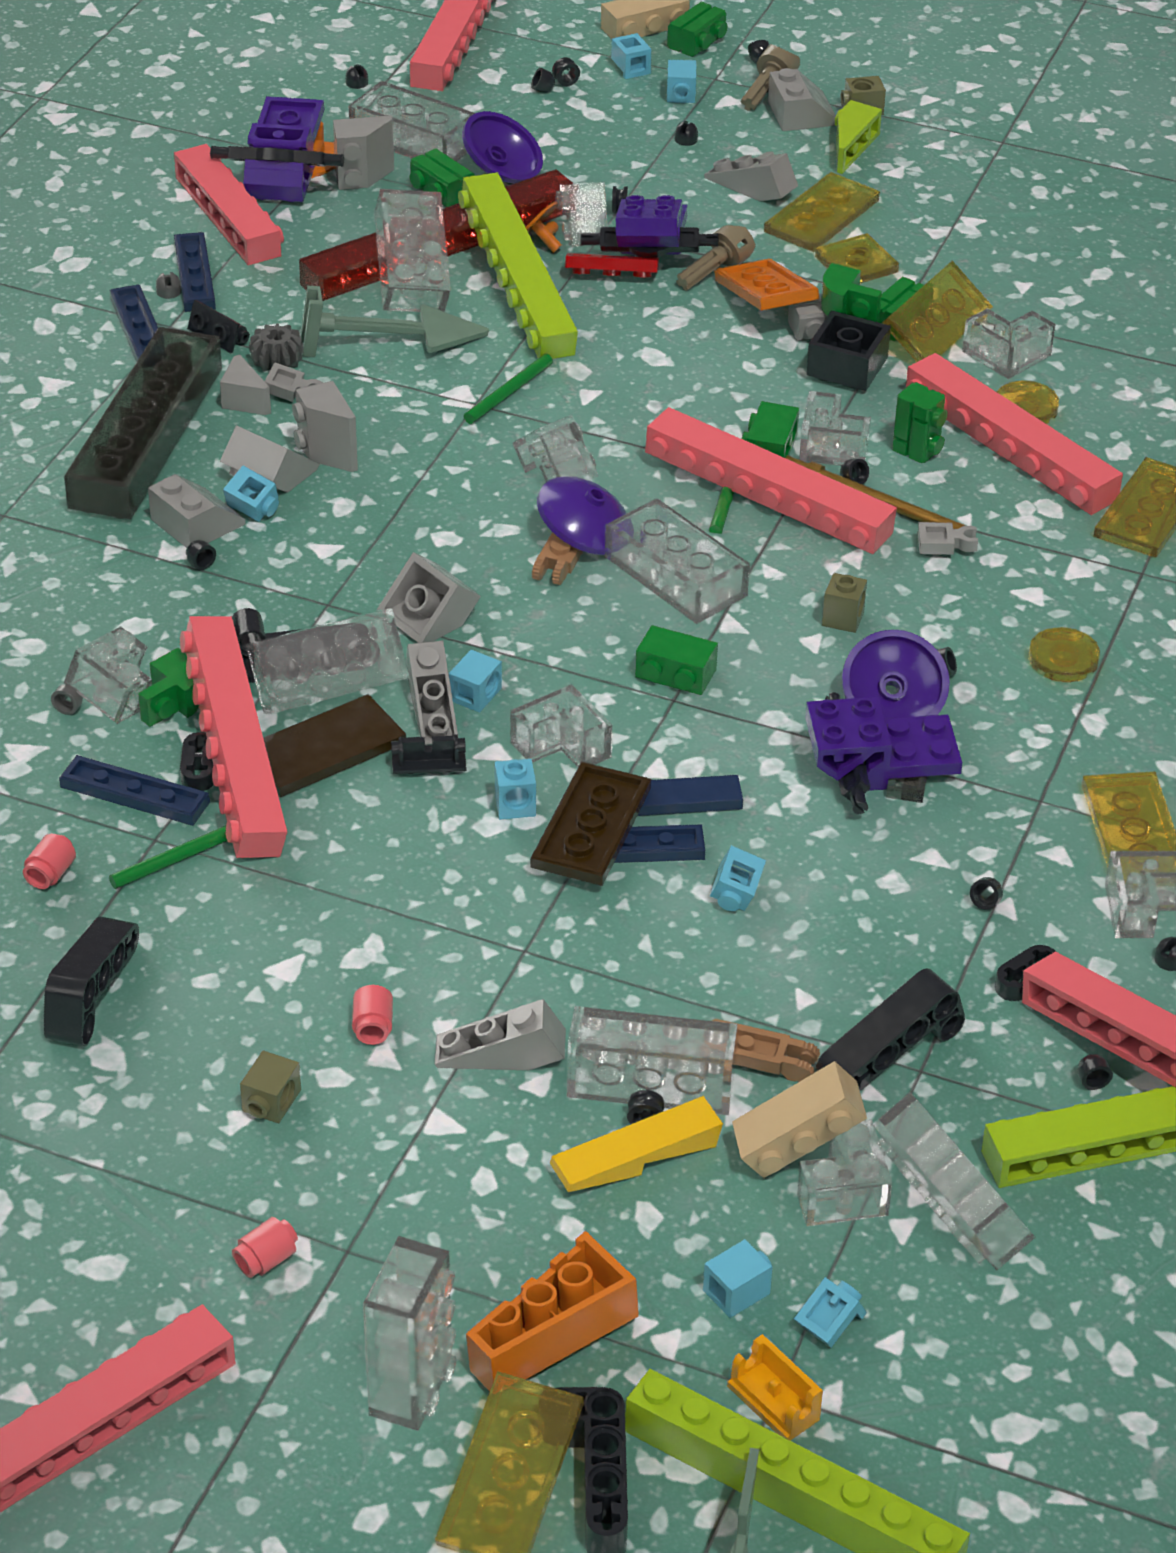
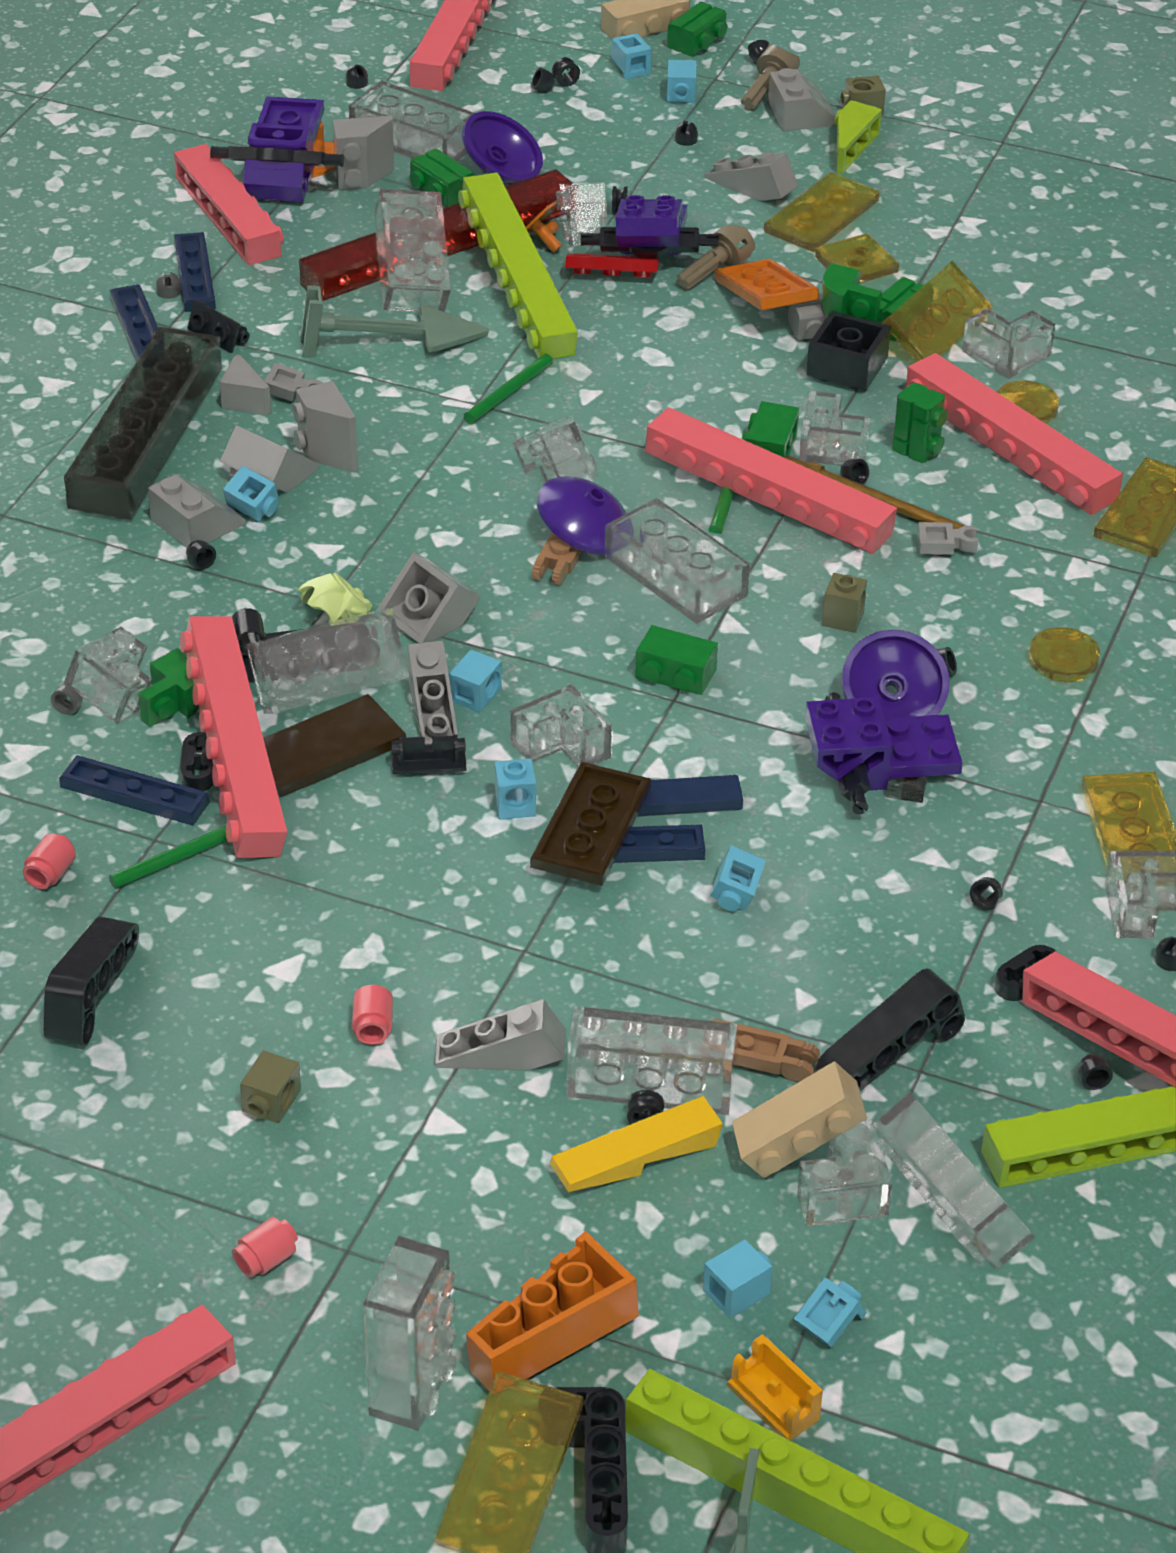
dark grey gear [249,323,304,371] -> none
none -> yellowish green helmet [298,573,372,626]

